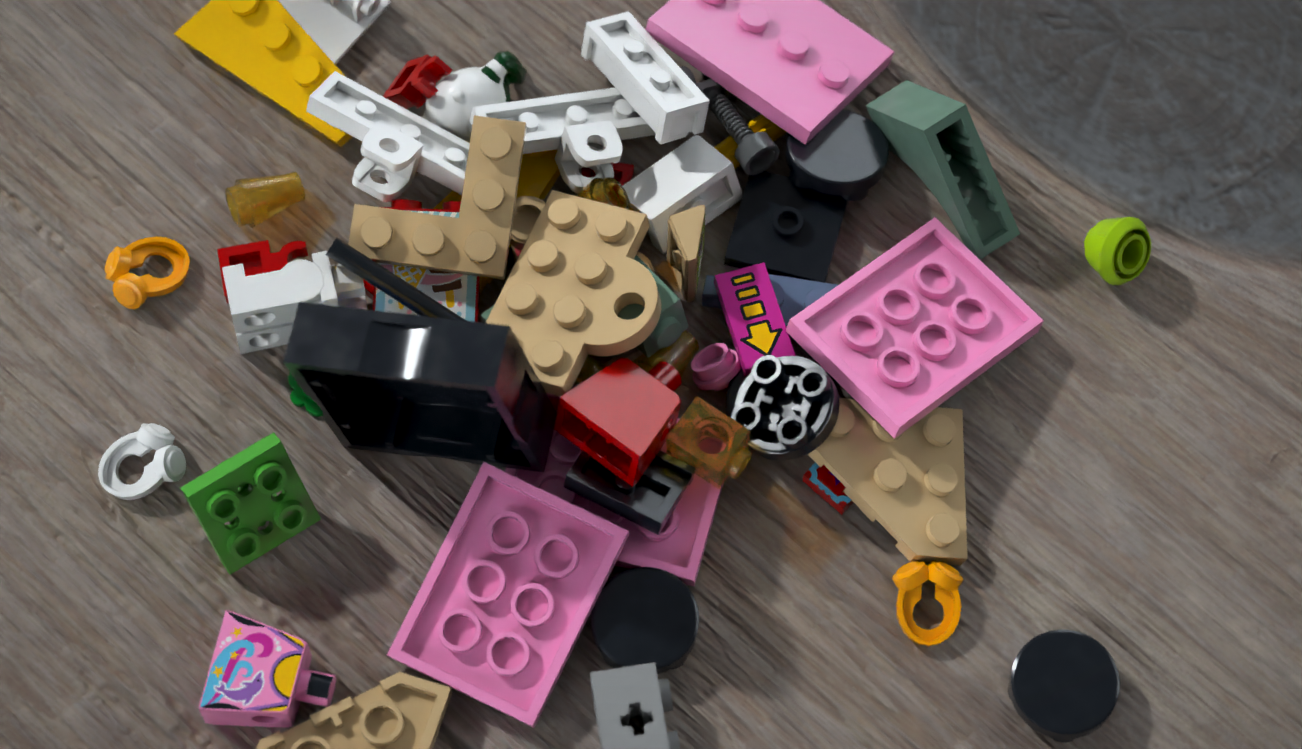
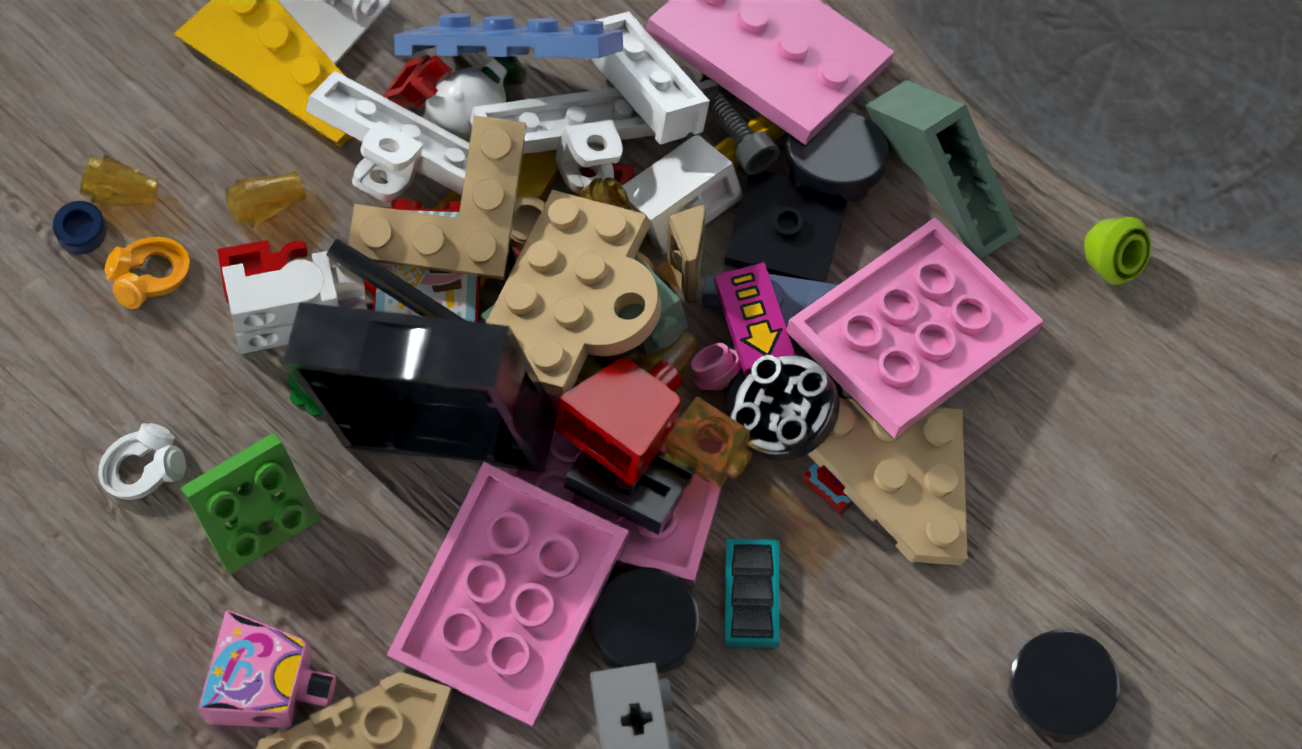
light orange piece [892,561,964,646] -> none
none -> dark blue tile [53,201,107,255]
none -> clear yellow cone [80,154,160,209]
none -> medium blue wing [394,13,623,58]
none -> tile [725,539,780,648]

